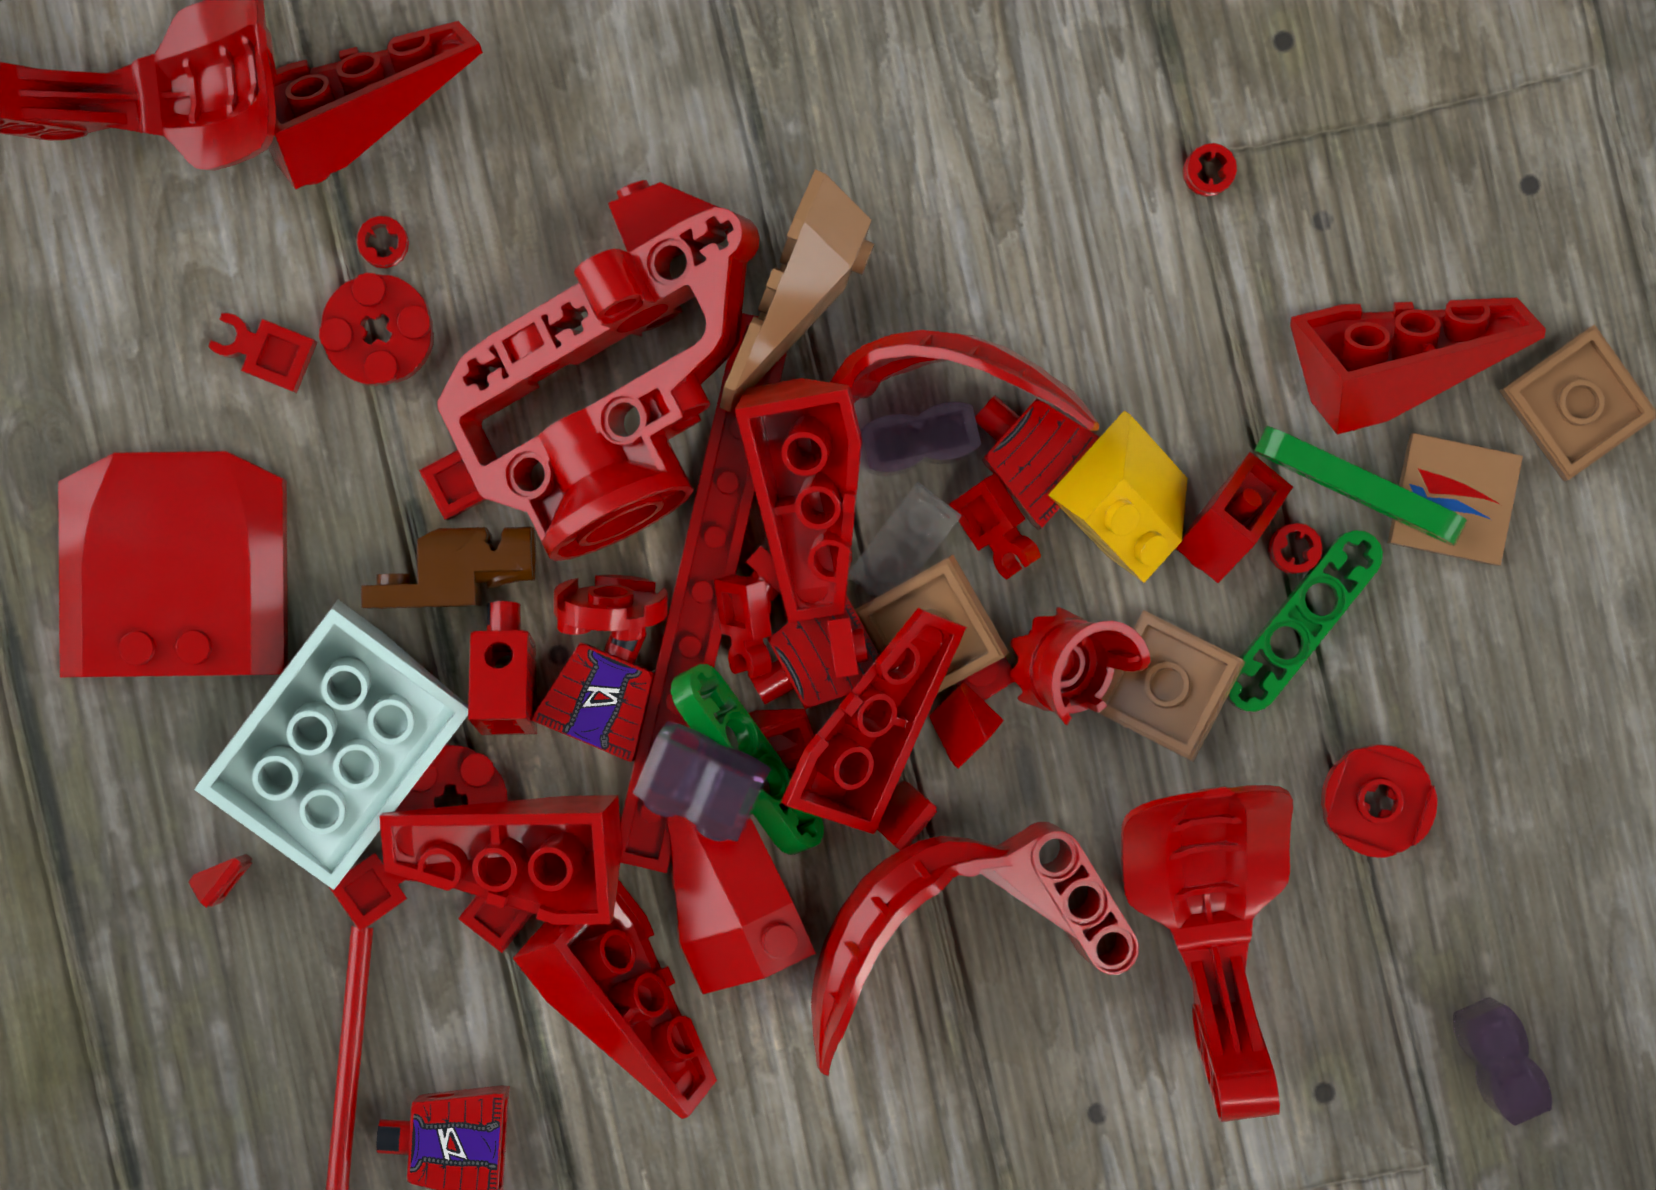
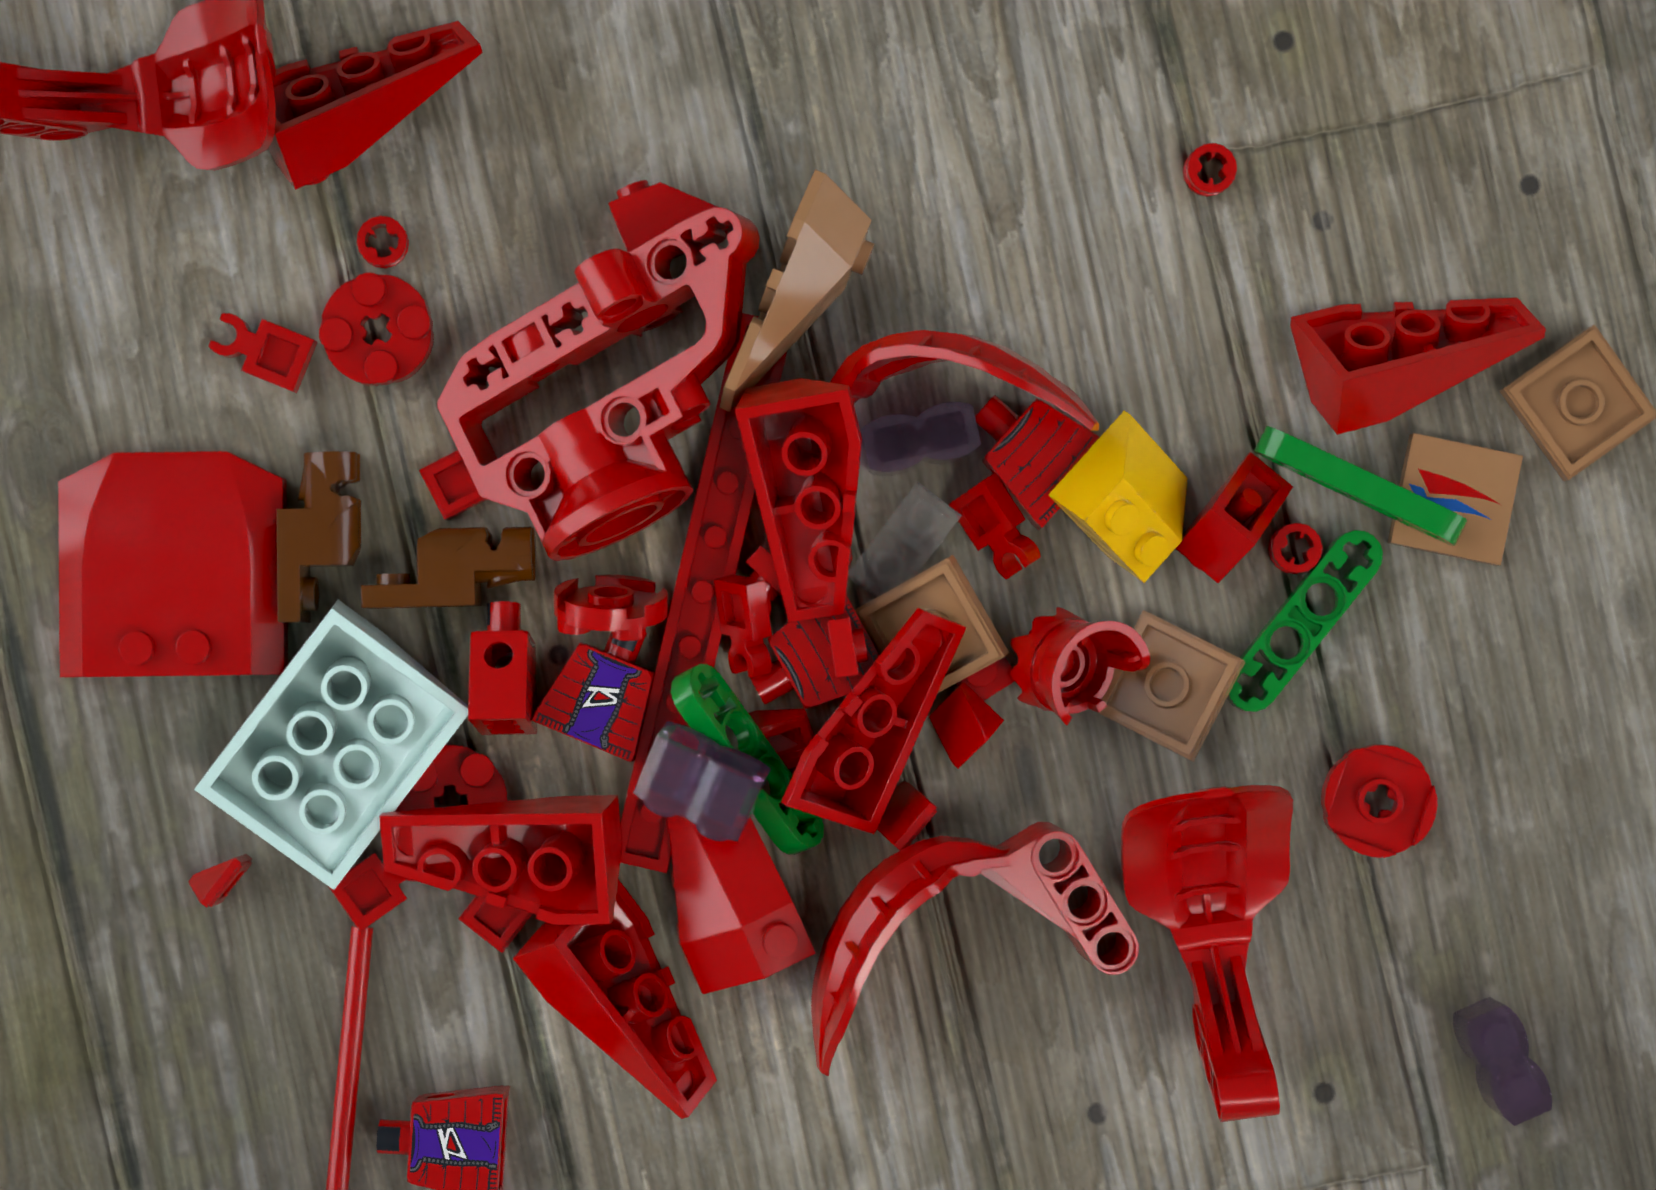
none -> reddish brown plate [277,451,362,623]

